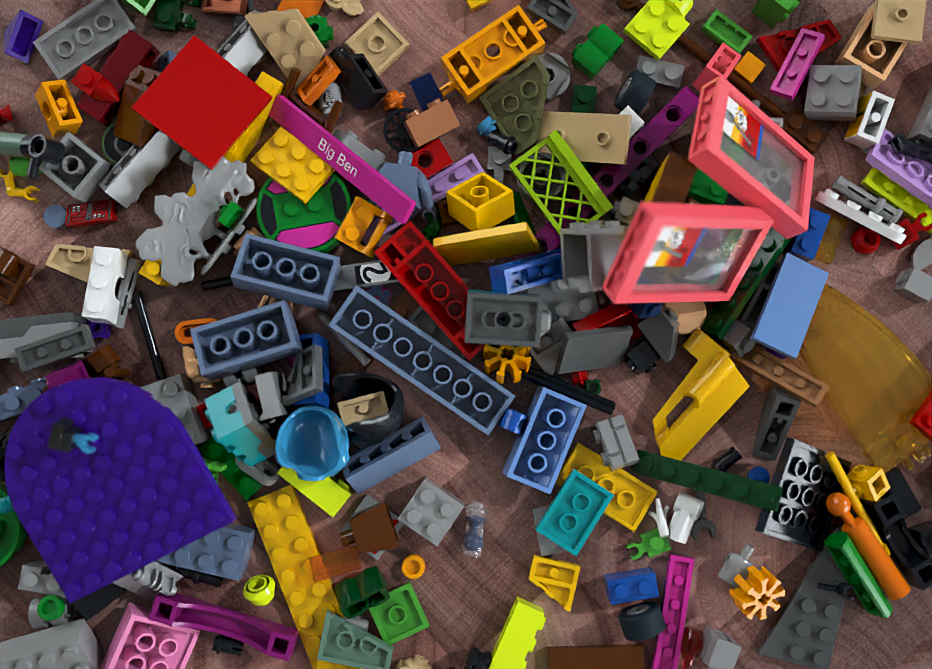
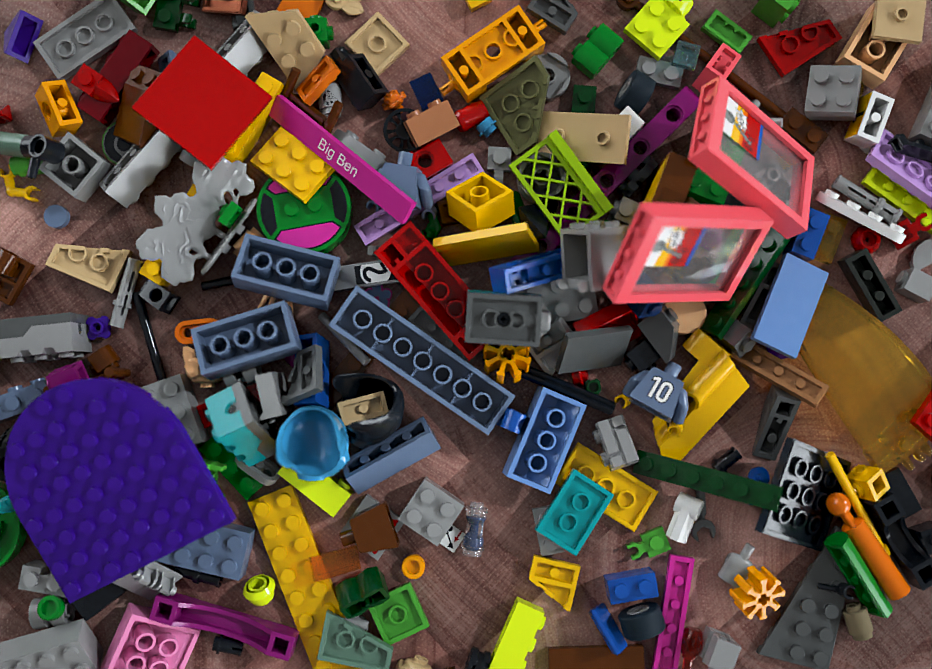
dark grey plate [14,325,96,372] -> none
pearl dark grey piece [47,417,99,453] -> none
slope [65,198,118,228] -> none
white arch [82,246,128,324] -> none
light orange plate [334,196,394,259] -> none
black pin [487,130,518,155] -> none
white bar [648,498,670,537] -> none
light orange tile [732,51,766,85] -> none
dark pink plate [770,28,825,100] -> none
none -> black leg [138,279,181,315]
none -> white sticker [440,525,466,553]
none -> red piece [454,100,489,132]
none -> black slope [518,201,558,240]
none -> blue slope [588,603,628,655]
none -> sand blue torso [614,361,689,437]
none -> clear light blue tile [671,40,701,71]
none -> pearl dark grey brick [837,248,903,322]
none -> dark tan brick [842,602,874,641]

